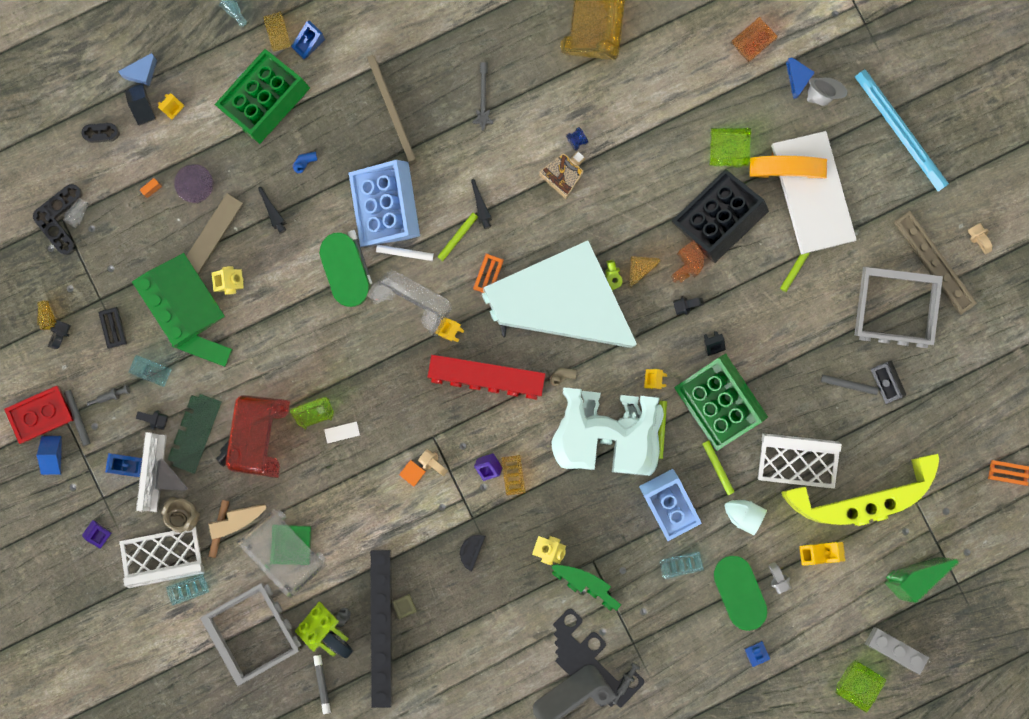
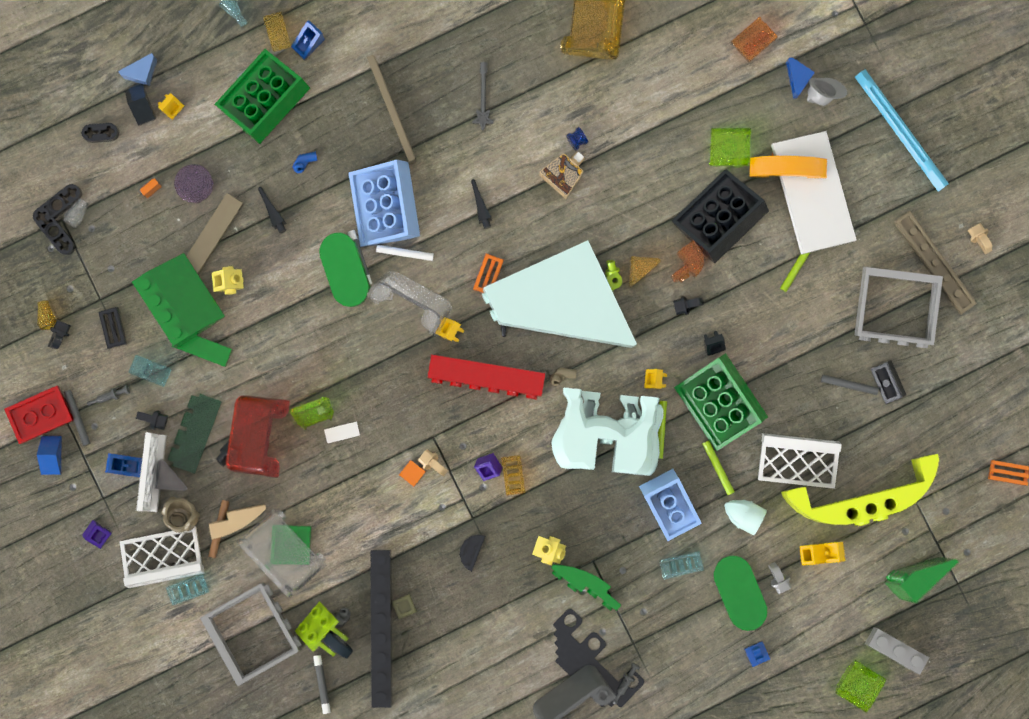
lime bar [437,212,478,261] -> none

